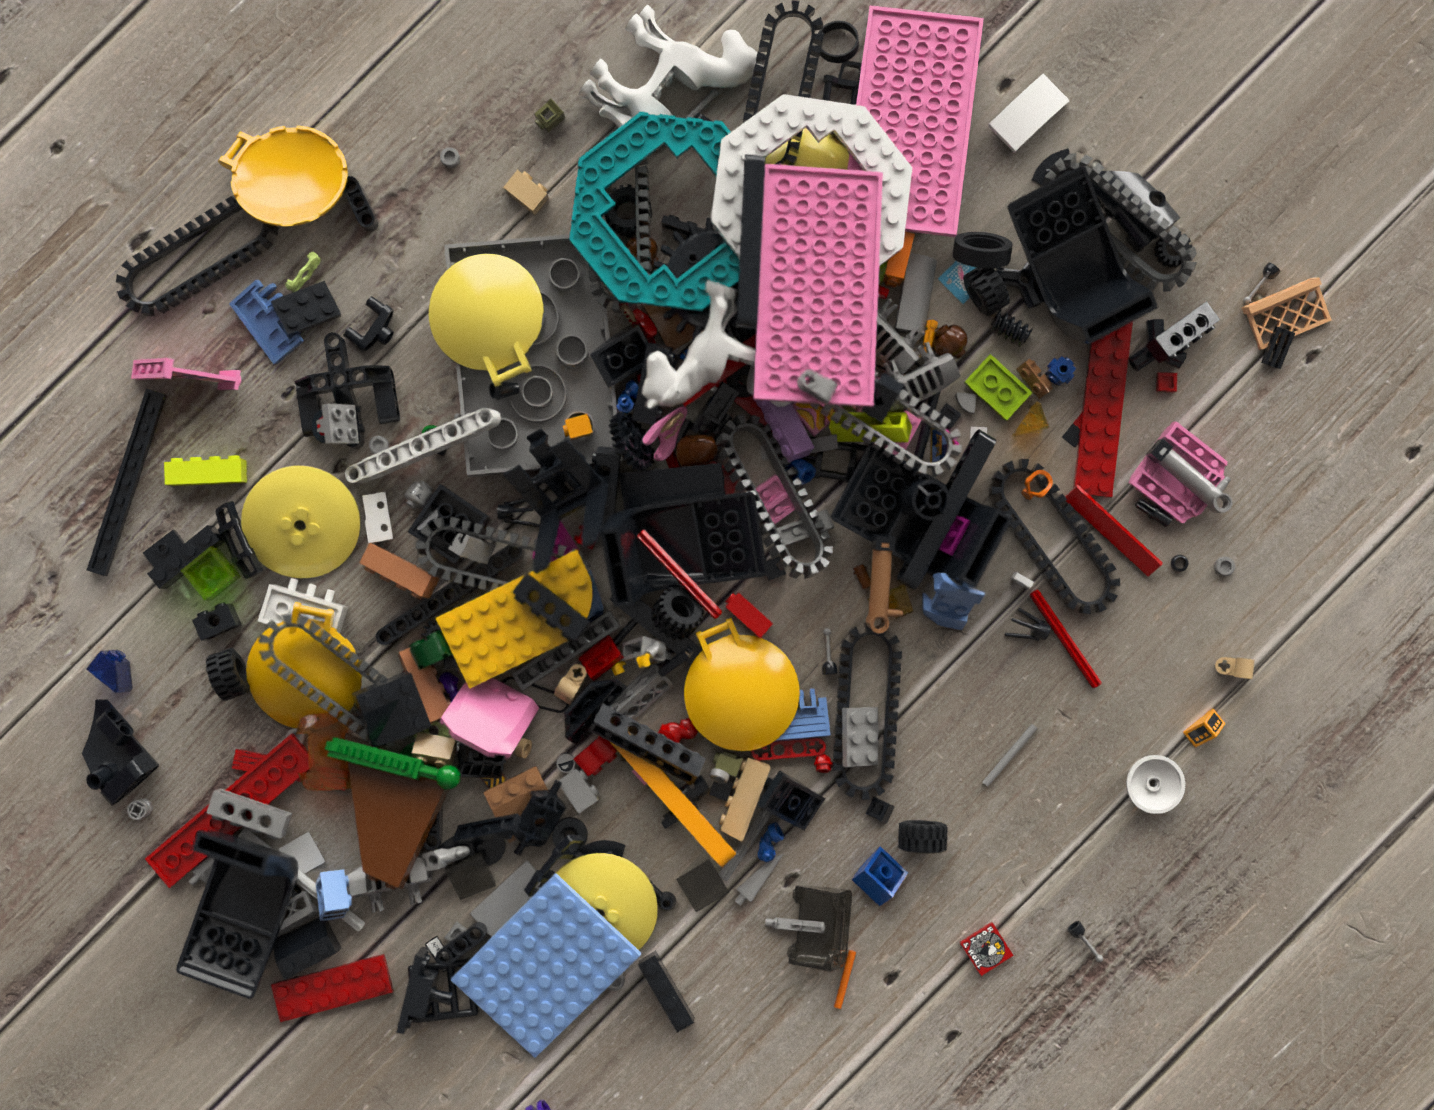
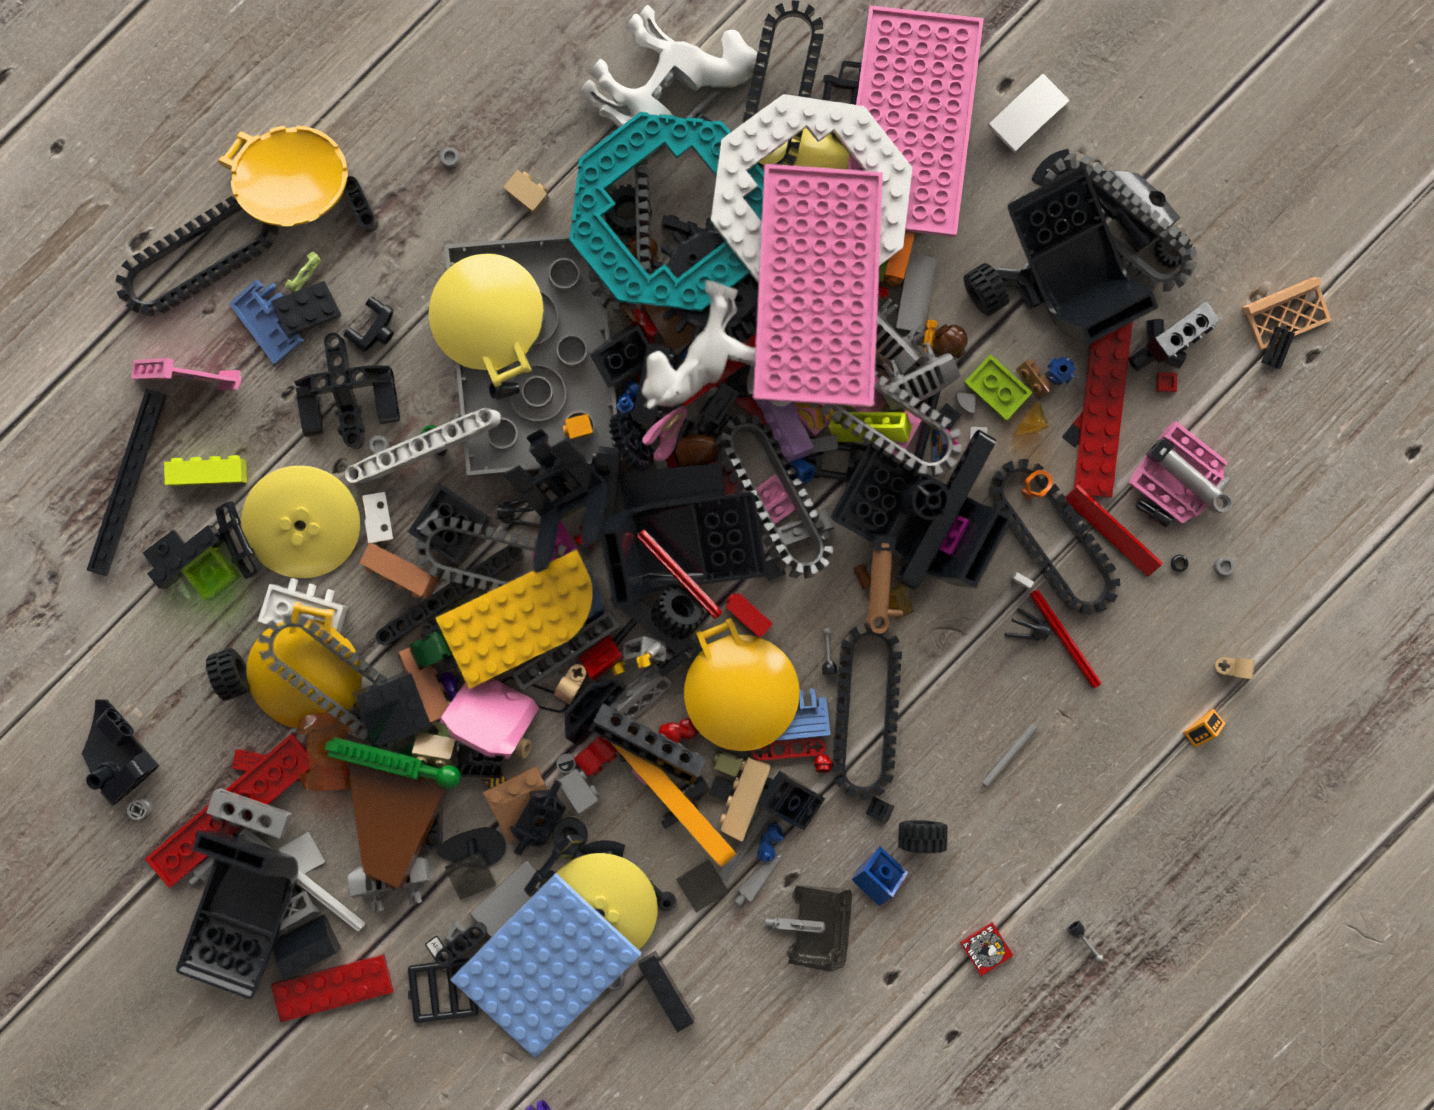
clear blue slope [86,649,133,693] -> none
black brick [192,602,242,641] -> none
light grey plate [312,404,359,444] -> none
light blue brick [315,869,352,921] -> none
black brick [396,947,453,1034] -> none
light grey head [405,481,433,510] -> none
light grey animal [422,846,470,871] -> none
light grey hinge [449,533,496,564] -> none
black hinge [452,813,522,846] -> none
black brick [512,573,591,641] -> none
olive window [534,98,565,133] -> none
light grey tile [709,768,730,784] -> none
black beam [736,154,765,329] -> none
light grey piece [797,370,838,404] -> none
black tyre [817,20,859,63] -> none
orange bar [834,950,856,1009] -> none
light grey plate [842,707,878,767] -> none
black brick [862,373,904,423] -> none
medium blue piece [922,573,985,630] -> none
medium azure sticker [938,261,976,304] -> none
black tyre [952,232,1013,268] -> none
black piece [991,309,1034,347] -> none
white dish [1126,755,1185,814] -> none
hinge [1243,262,1281,304] -> none

